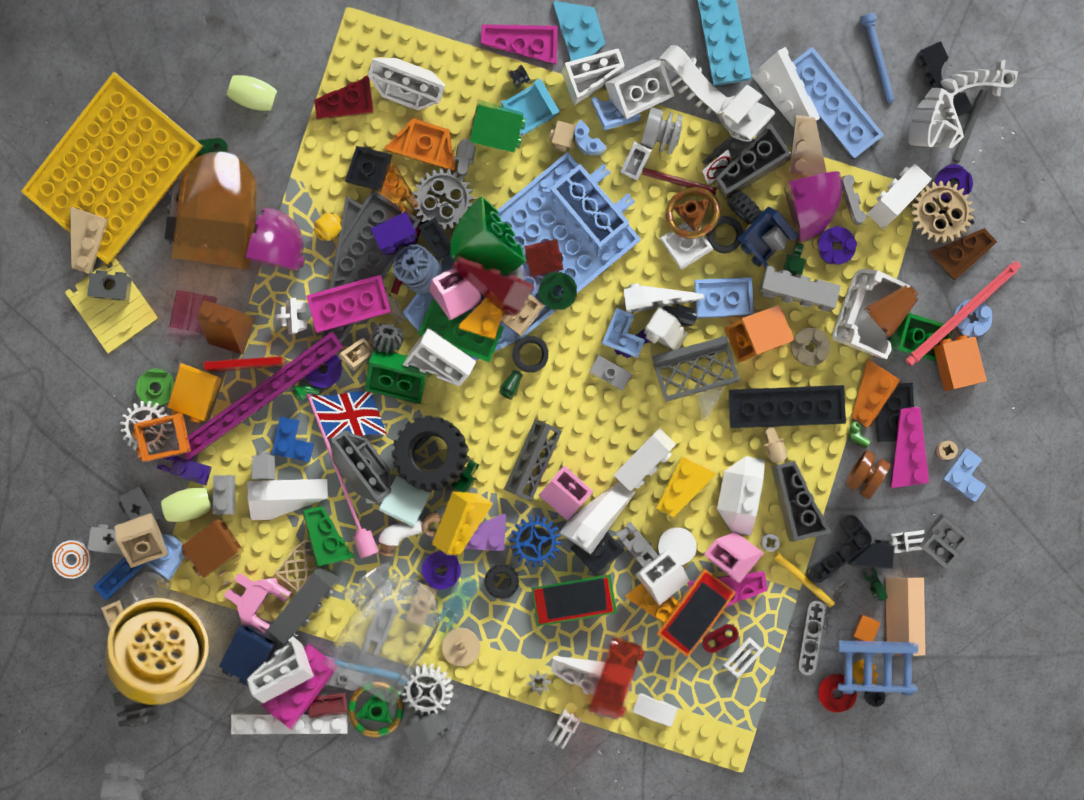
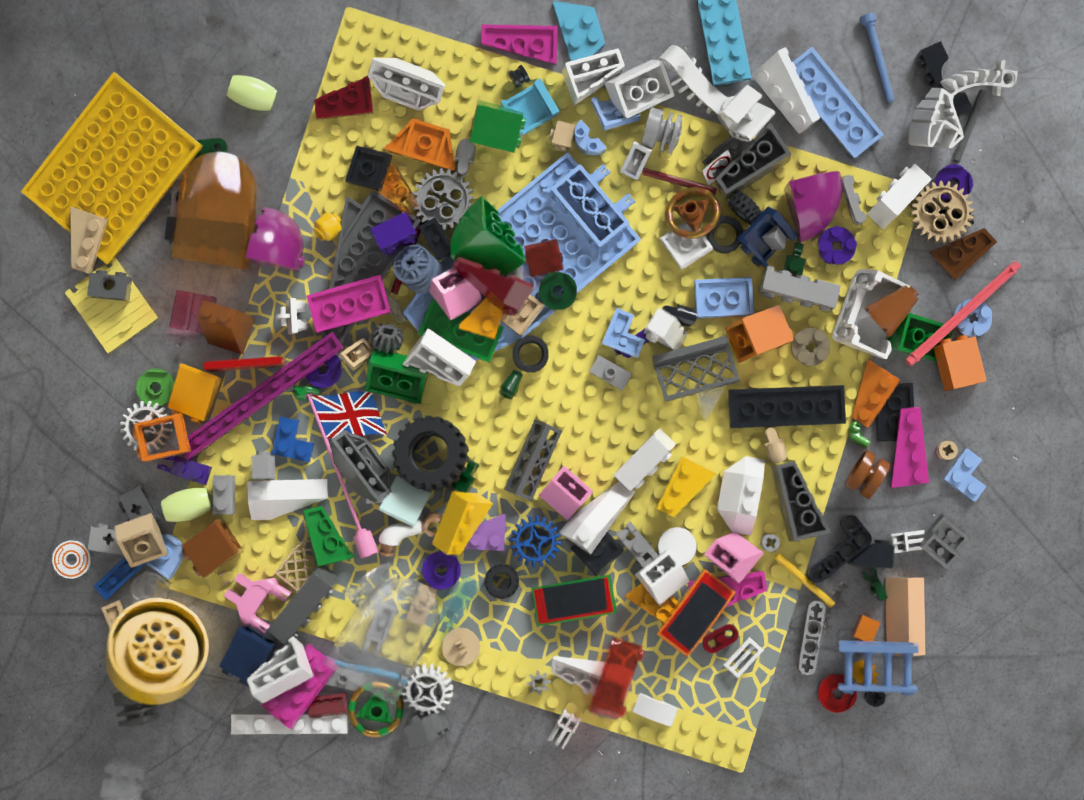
white wedge [624,283,705,313] -> none
tan wing [789,115,827,175] -> none

